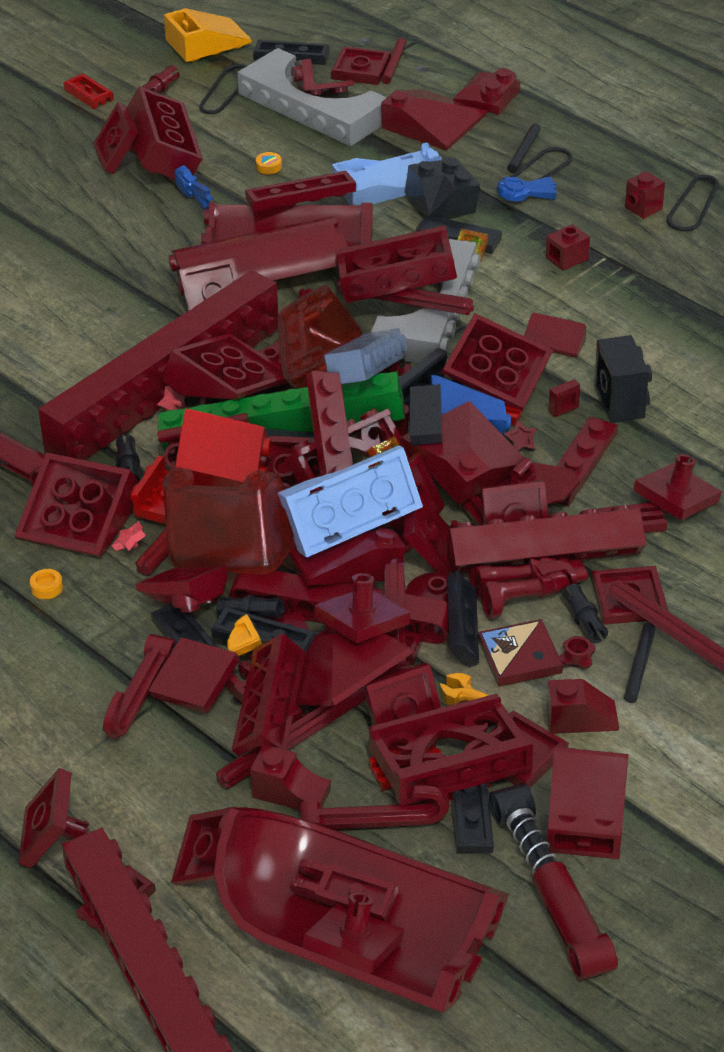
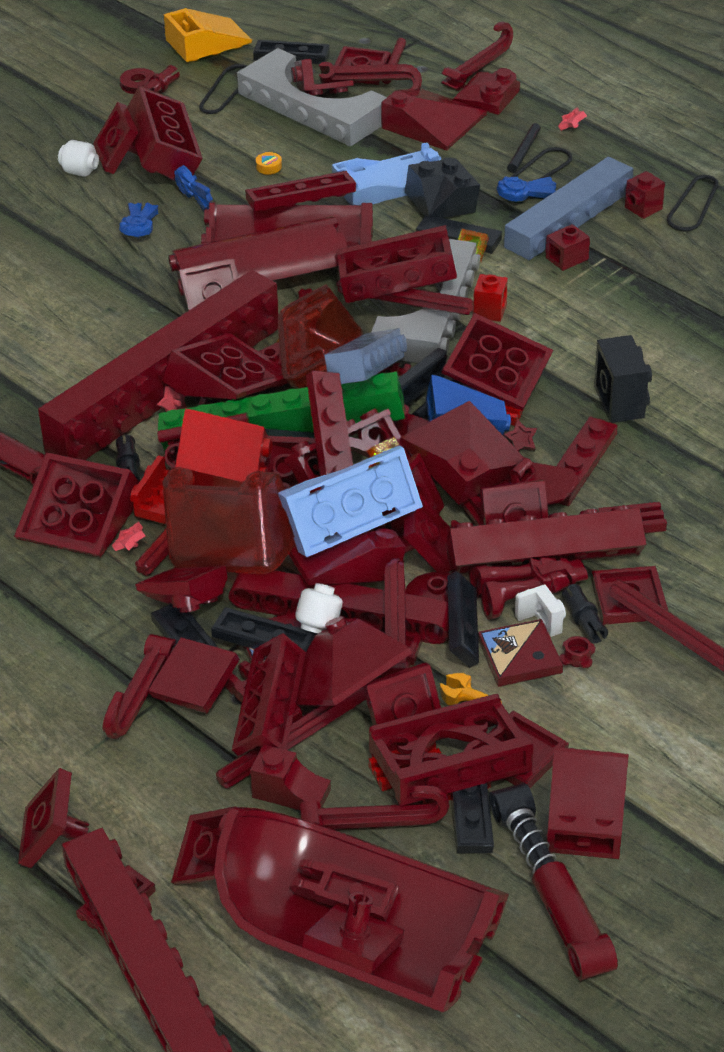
light orange tile [30,569,63,599] -> none
red tile [63,73,114,109] -> none
black pin [216,595,285,619] -> none
light orange tile [227,614,262,656] -> none
dark red tile [314,573,410,643] -> none
black tile [410,384,442,445] -> none
dark red slope [524,312,587,357] -> none
dark red slope [546,679,619,734] -> none
dark red tile [549,379,580,418] -> none
black bar [624,623,656,703] -> none
dark red tile [633,454,722,520] -> none
none -> white head [58,140,99,177]
none -> blue piece [119,203,158,237]
none -> dark red piece [120,68,155,94]
none -> white head [295,583,343,634]
none -> dark red piece [319,62,422,90]
none -> dark red piece [441,21,513,90]
none -> red brick [473,274,508,322]
none -> sand blue brick [504,156,634,260]
none -> white bracket [515,584,566,637]
none -> coral piece [558,107,587,131]

